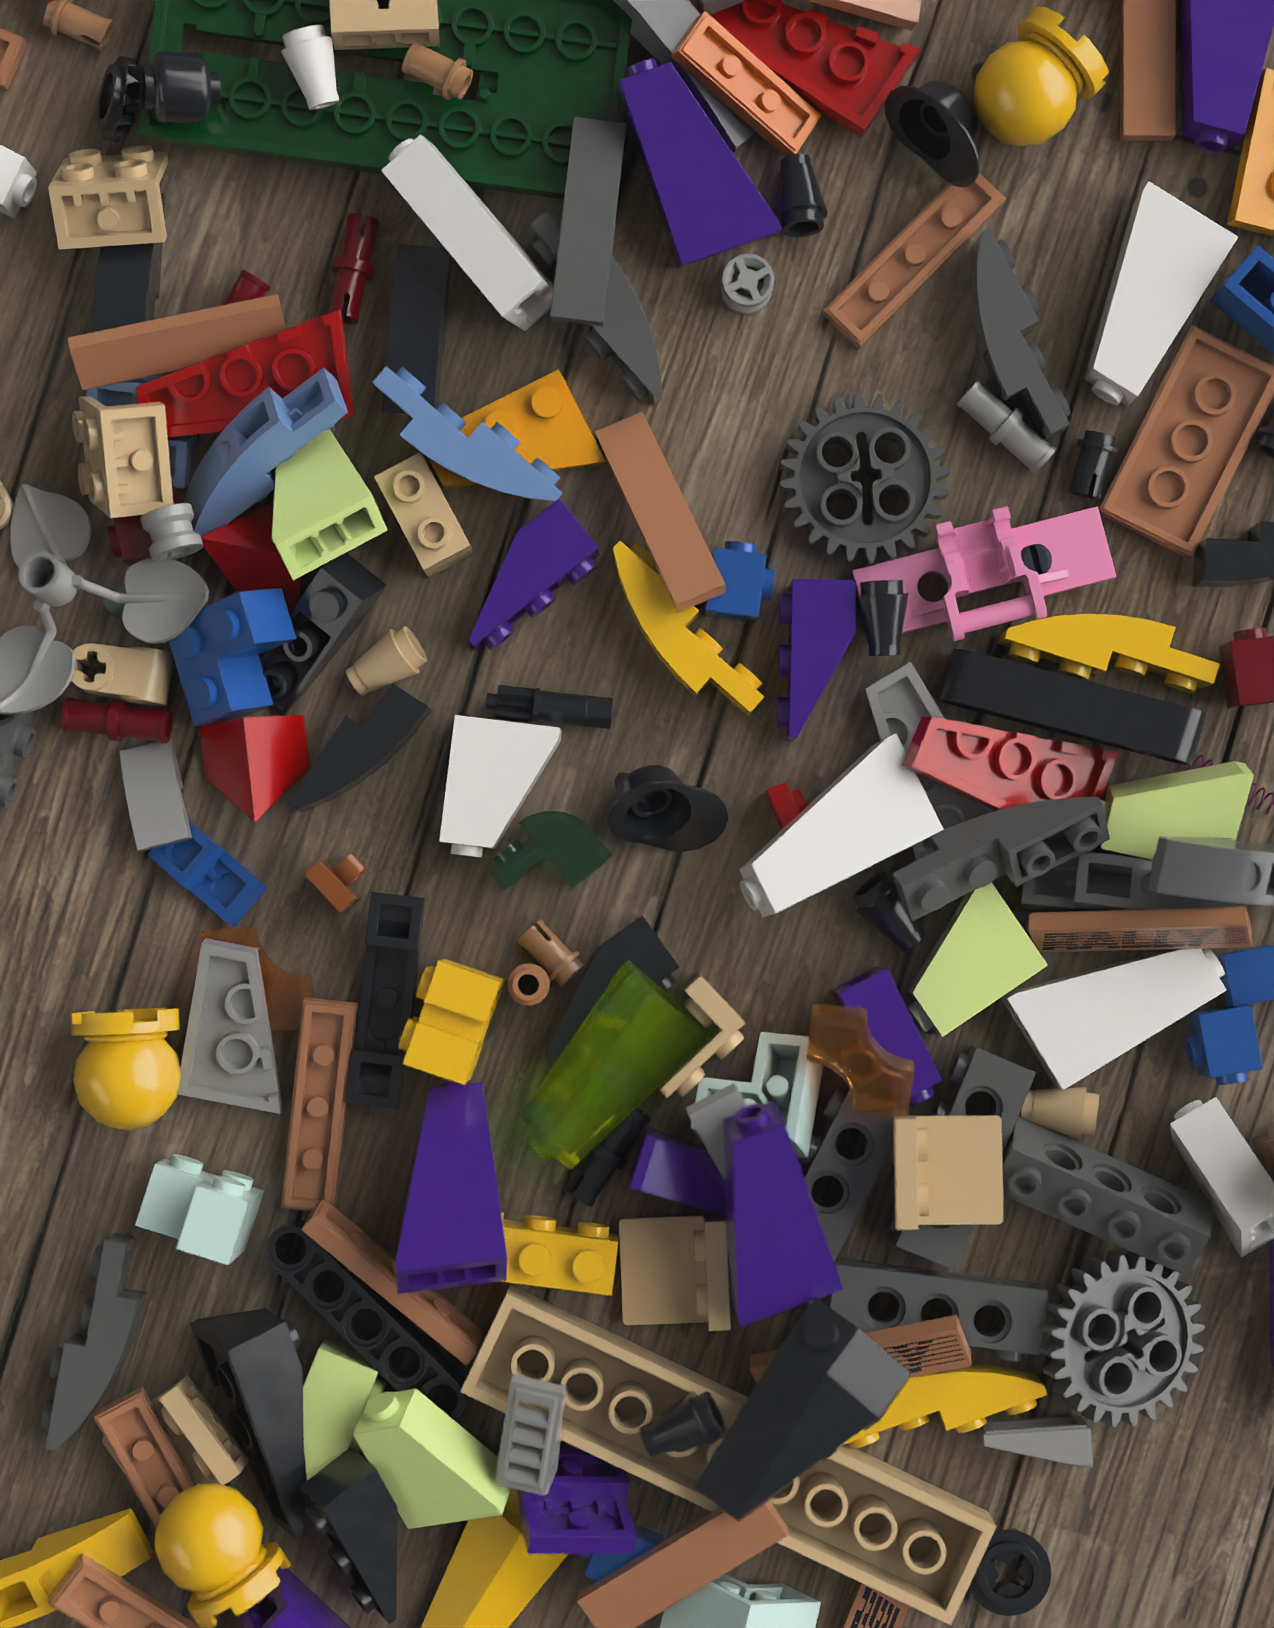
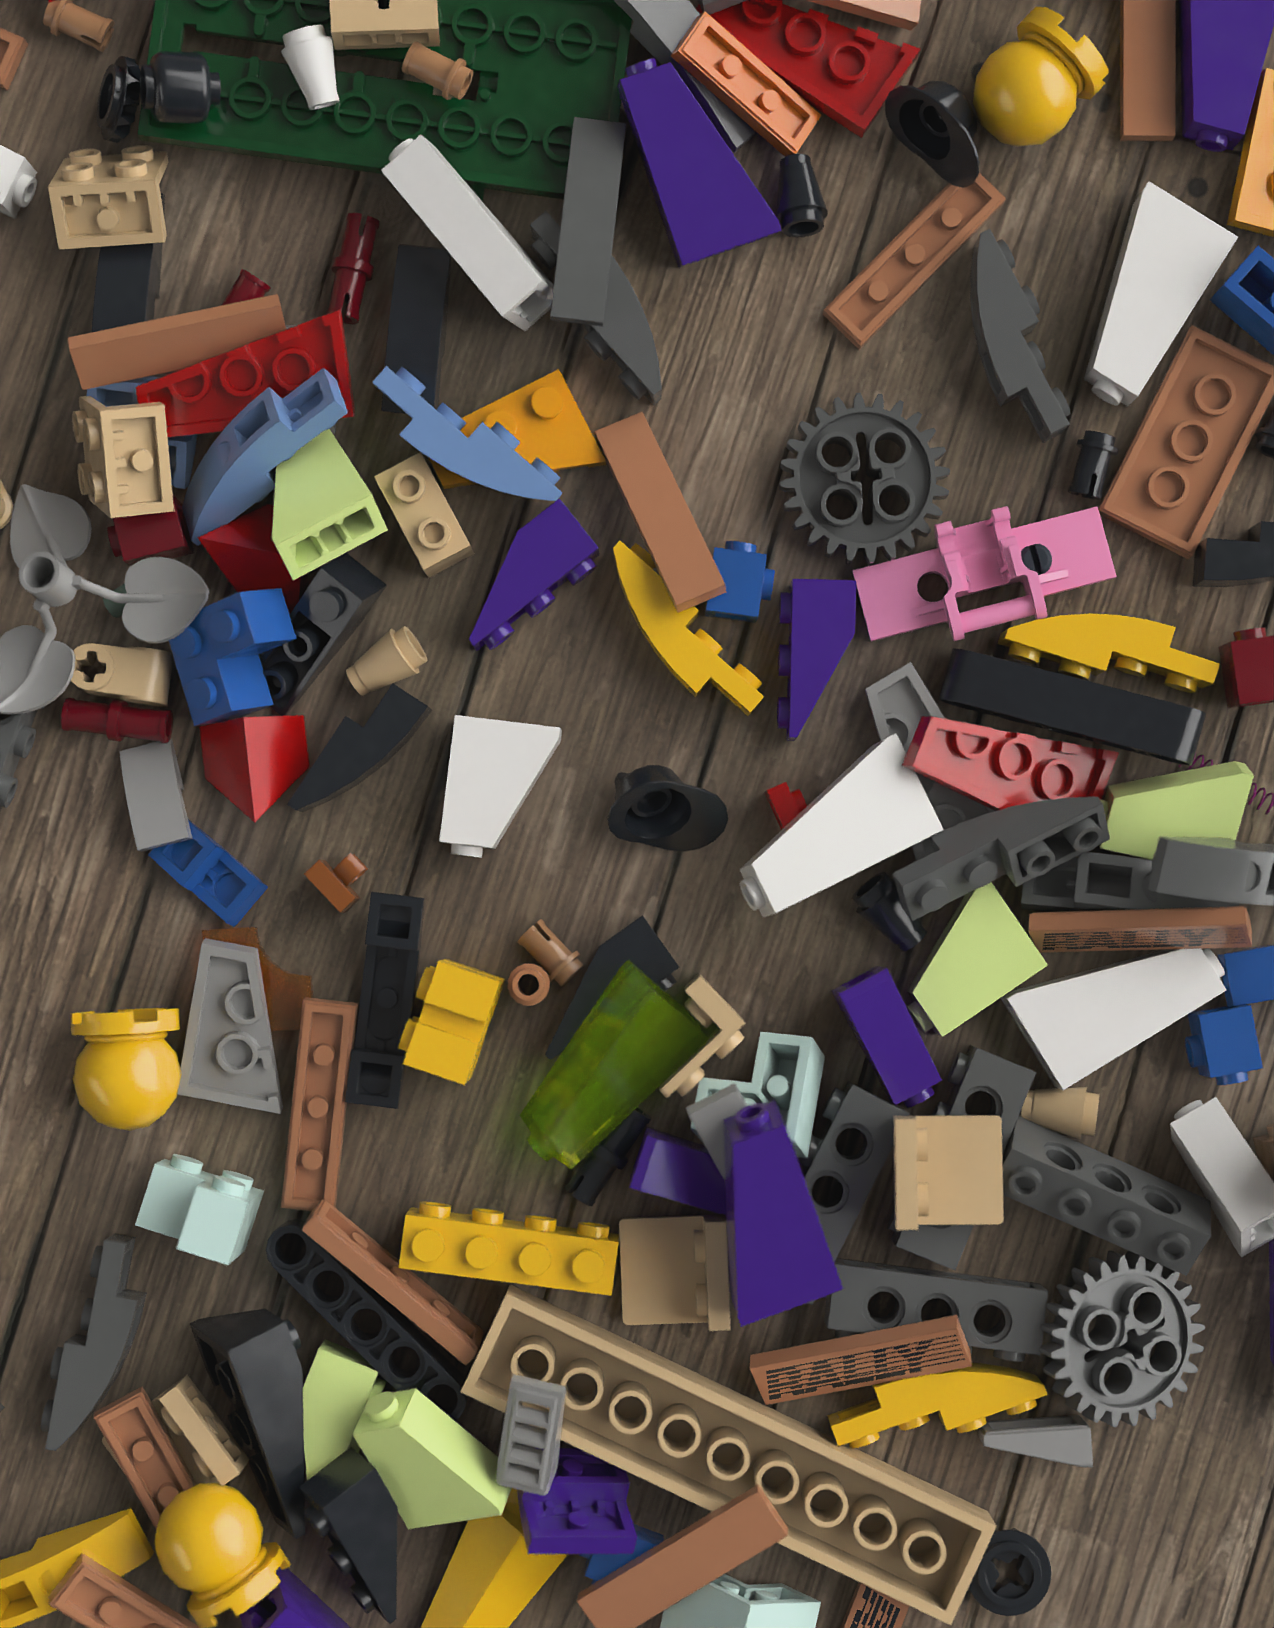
light grey wheel [140,503,204,562] -> none
dark purple slope [396,1081,508,1294] -> none
black piece [486,685,613,729] -> none
clear green brick [491,811,614,890] -> none
black cone [640,1391,725,1458] -> none
black wedge [695,1297,912,1522] -> none
light grey wheel [720,253,774,315] -> none
clear orange tile [806,1003,914,1116] -> none
black cone [856,580,909,656] -> none
light grey pin [956,379,1056,474] -> none

